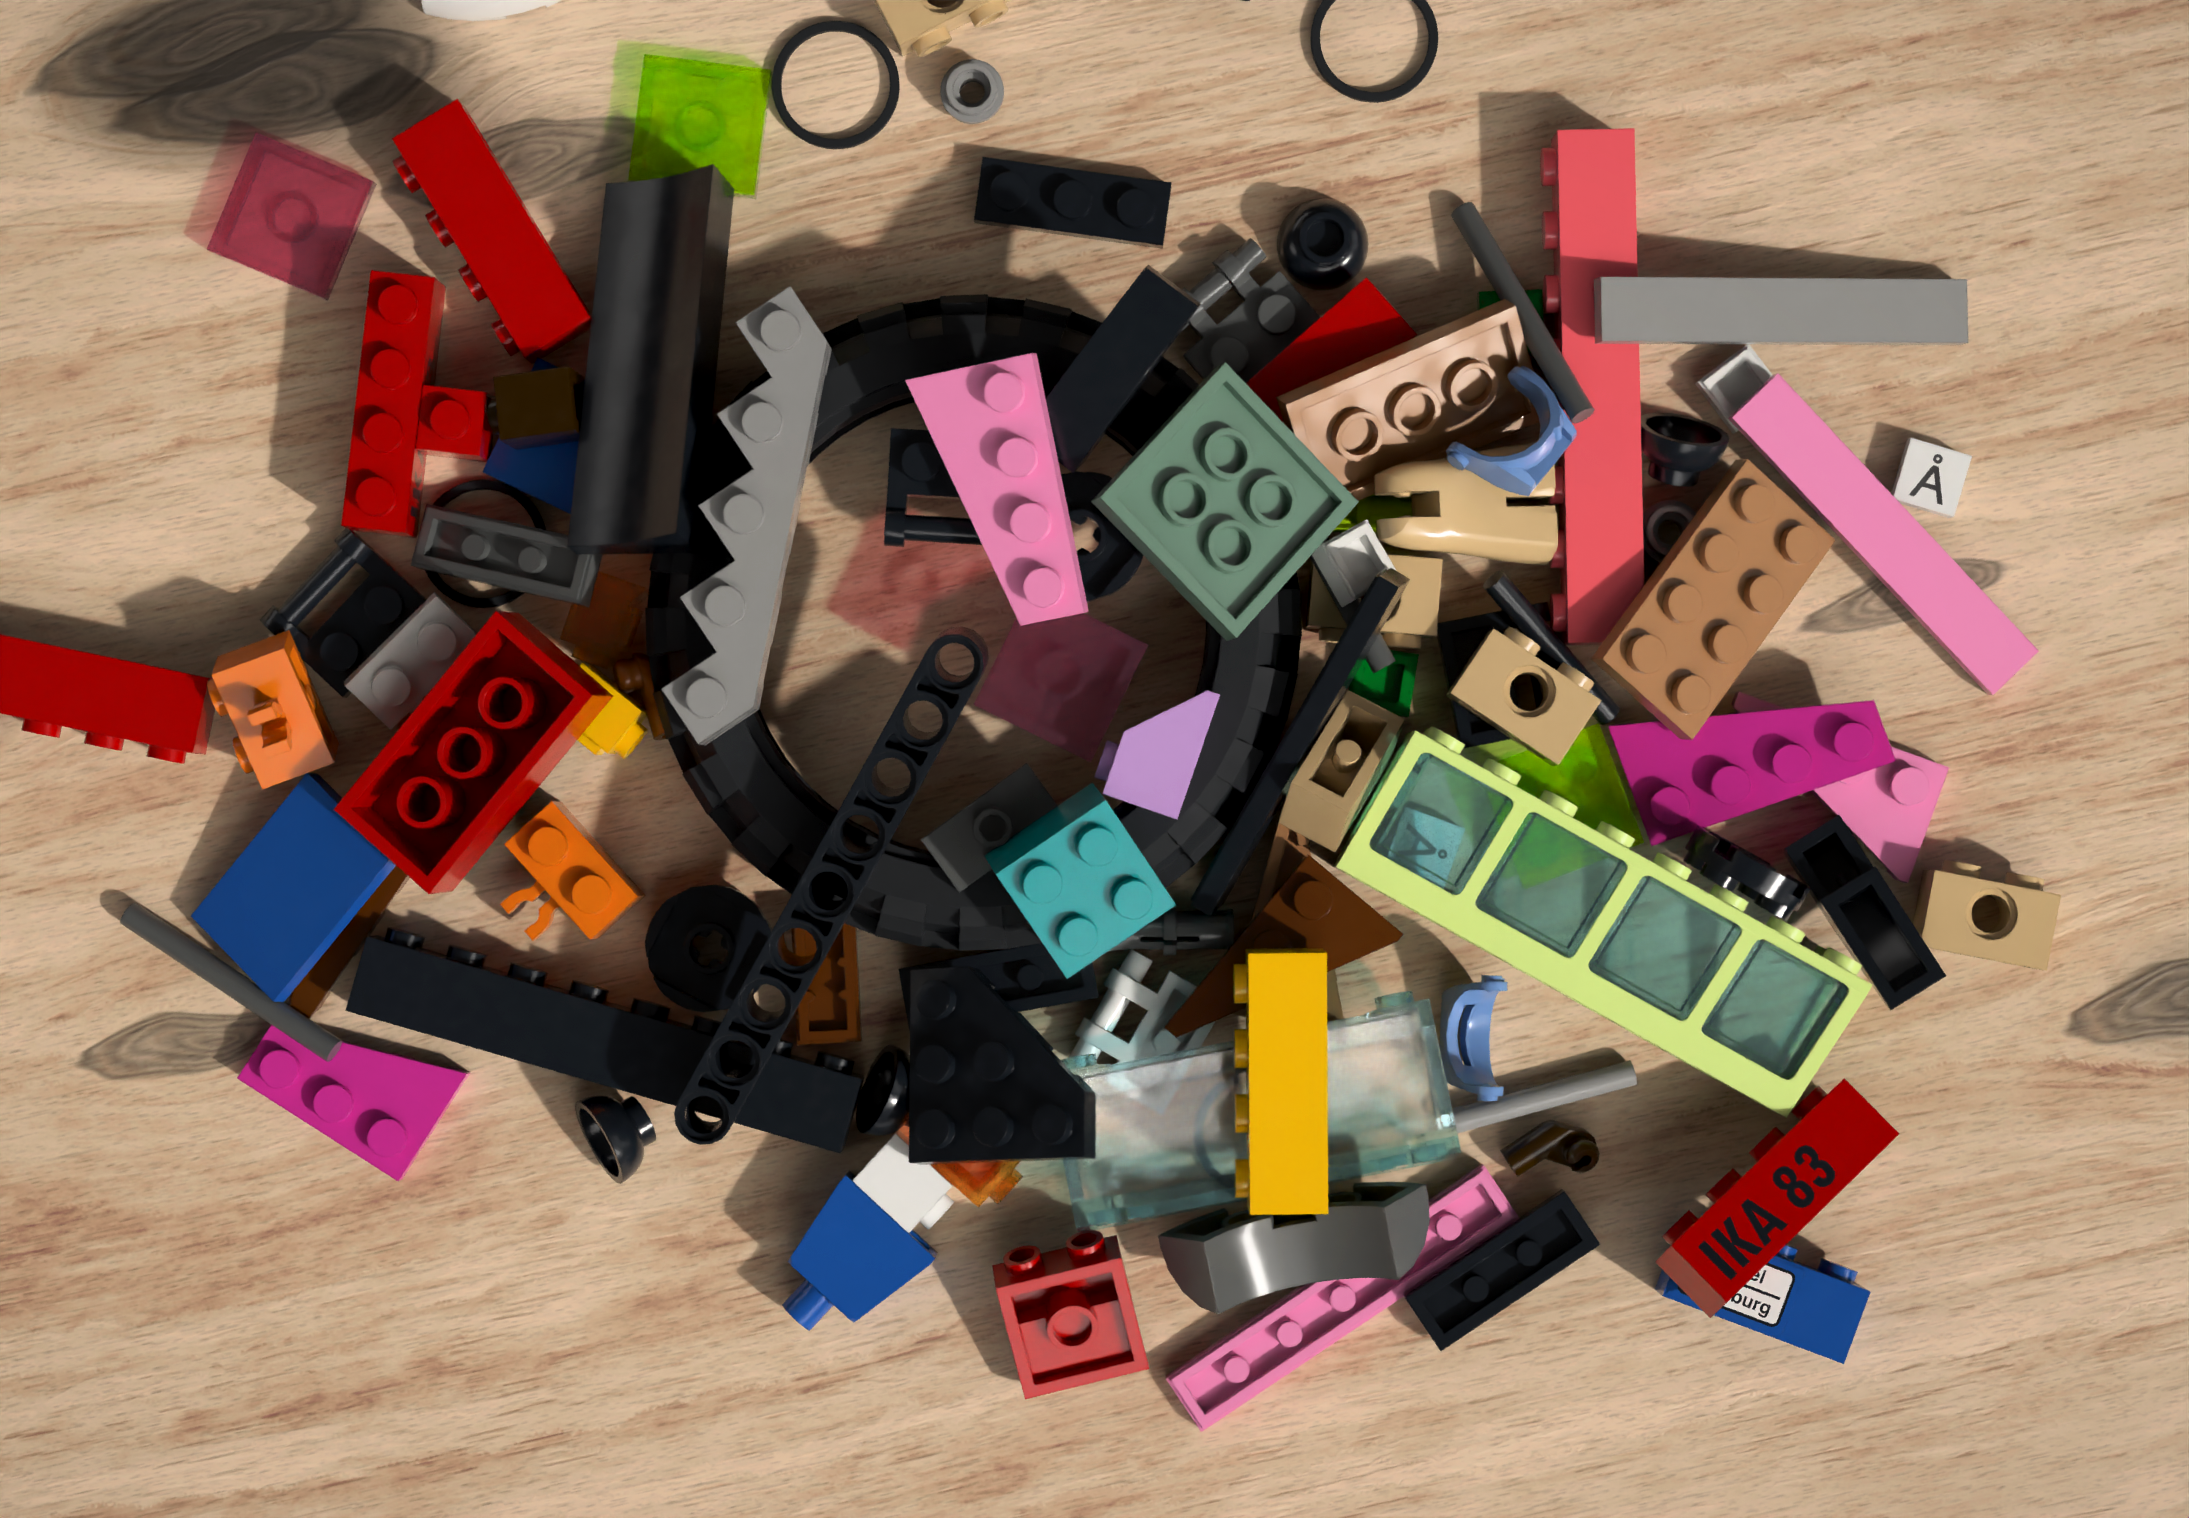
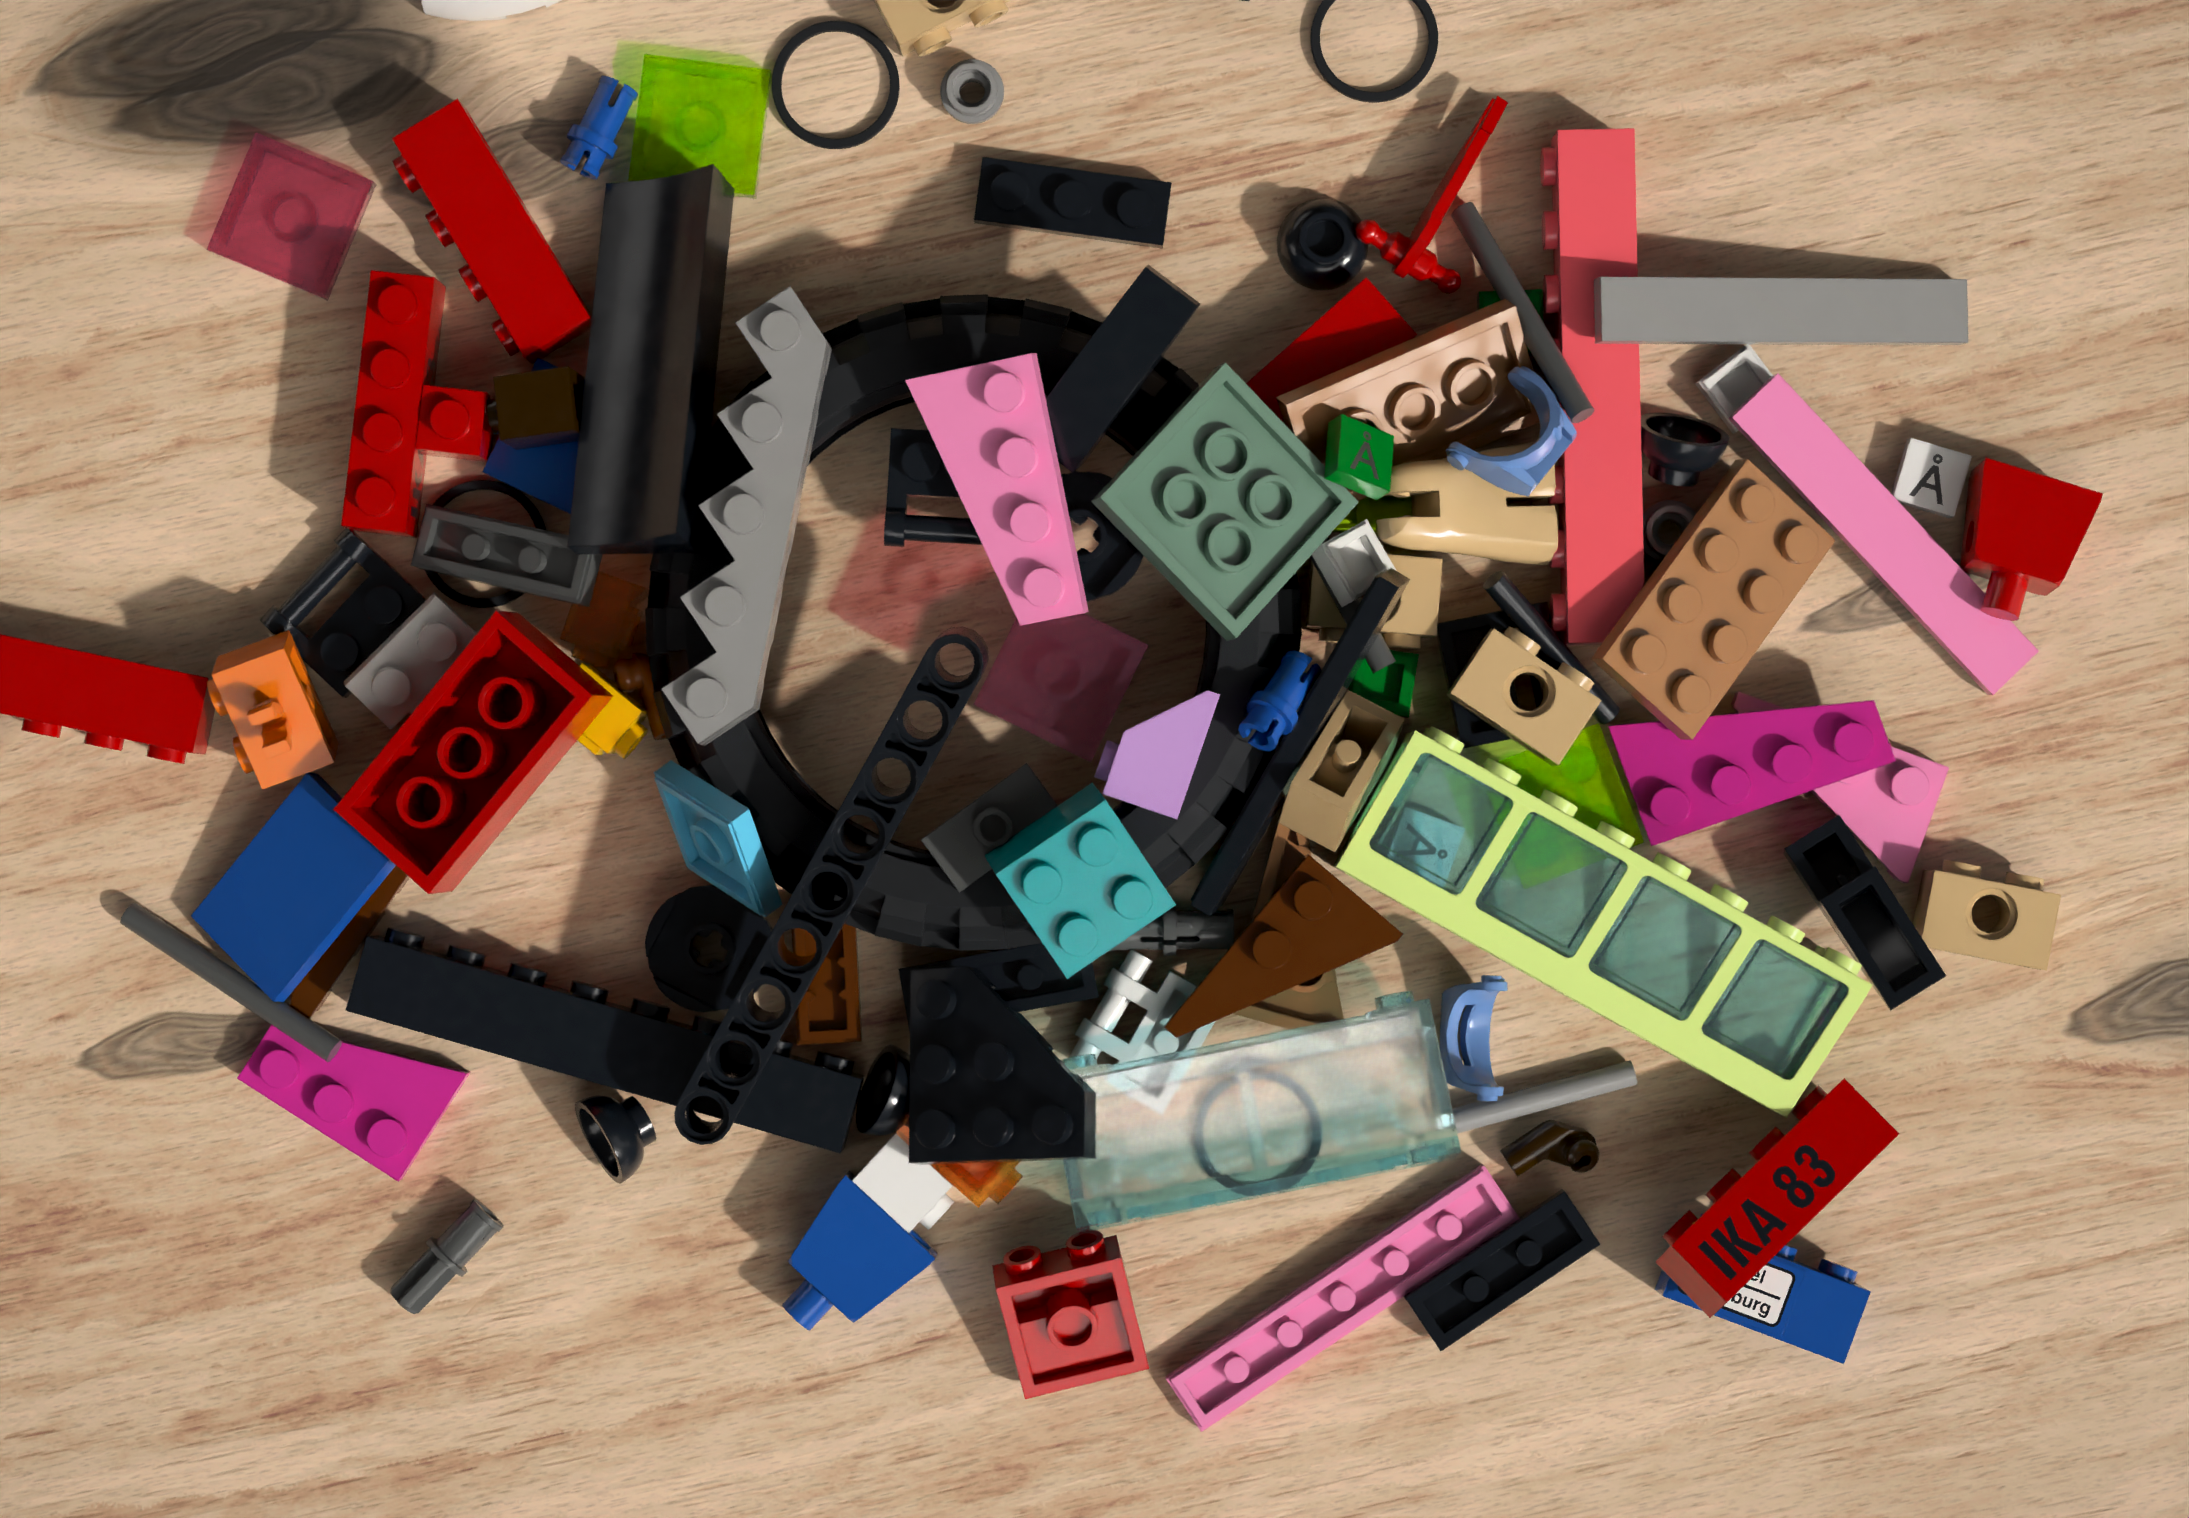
orange brick [500,801,646,941] -> none
dark grey brick [1158,1182,1430,1314] -> none
dark grey plate [1181,238,1320,383] -> none
yellow brick [1233,948,1328,1215] -> none
black plate [1683,825,1811,921] -> none
none -> dark grey axle [390,1199,504,1314]
none -> blue pin [560,75,638,180]
none -> medium azure tile [654,760,783,917]
none -> blue pin [1238,651,1321,751]
none -> green tile [1324,414,1394,500]
none -> red piece [1356,96,1508,294]
none -> red torso [1960,457,2103,621]

